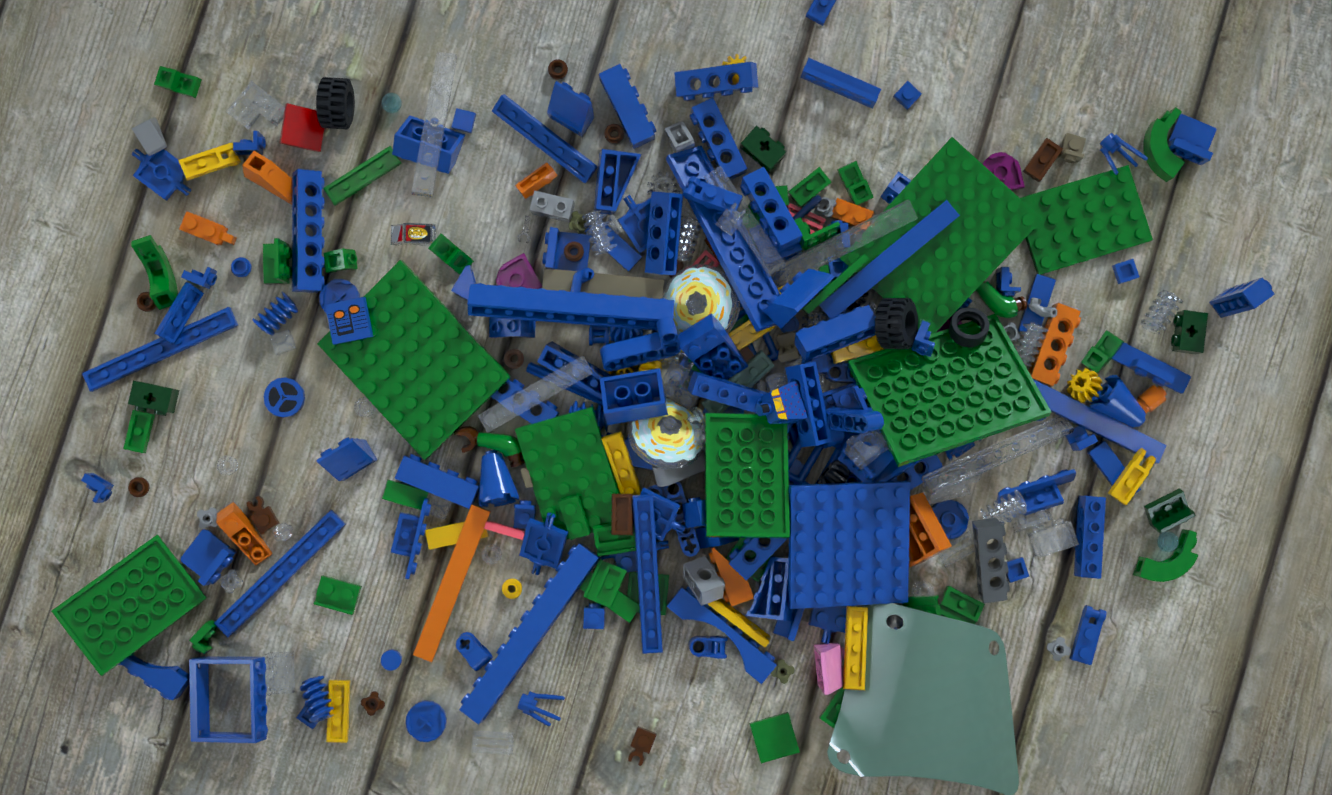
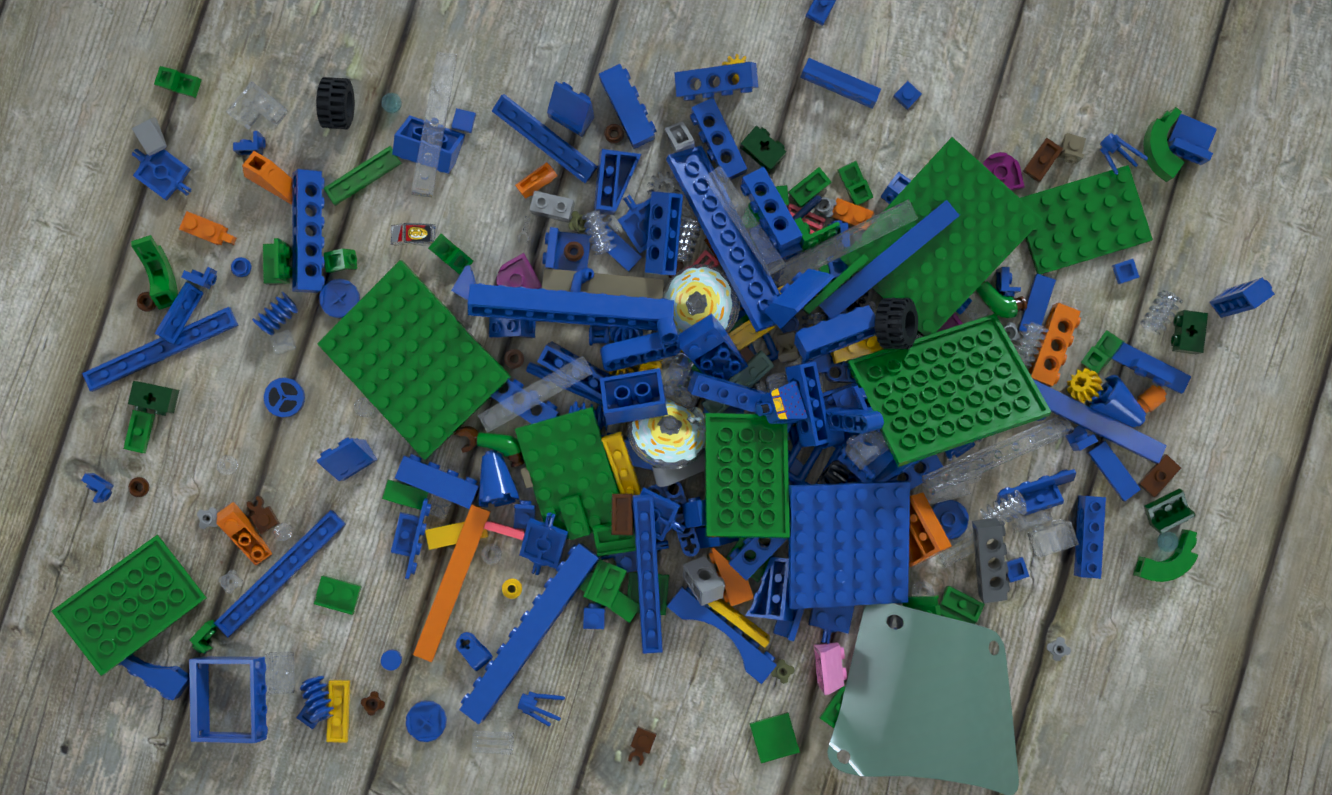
yellow plate [178,143,241,181] -> none
blue bracket [181,529,236,586] -> none
red tile [279,103,324,152] -> none
blue tile [325,297,373,345] -> none
reddish brown plate [548,59,568,80] -> none
blue plate [682,176,743,216] -> none
blue piece [688,636,728,659] -> none
clear plate [694,426,706,449] -> none
clear plate [715,203,746,236] -> none
yellow tile [843,606,868,690] -> none
blue bracket [912,320,935,357] -> none
black tyre [949,307,990,348] -> none
light grey arm [1028,298,1057,317] -> none
blue plate [1070,605,1107,665] -> none
yellow hinge [1108,448,1156,505] -> none
none -> reddish brown plate [1138,454,1181,497]

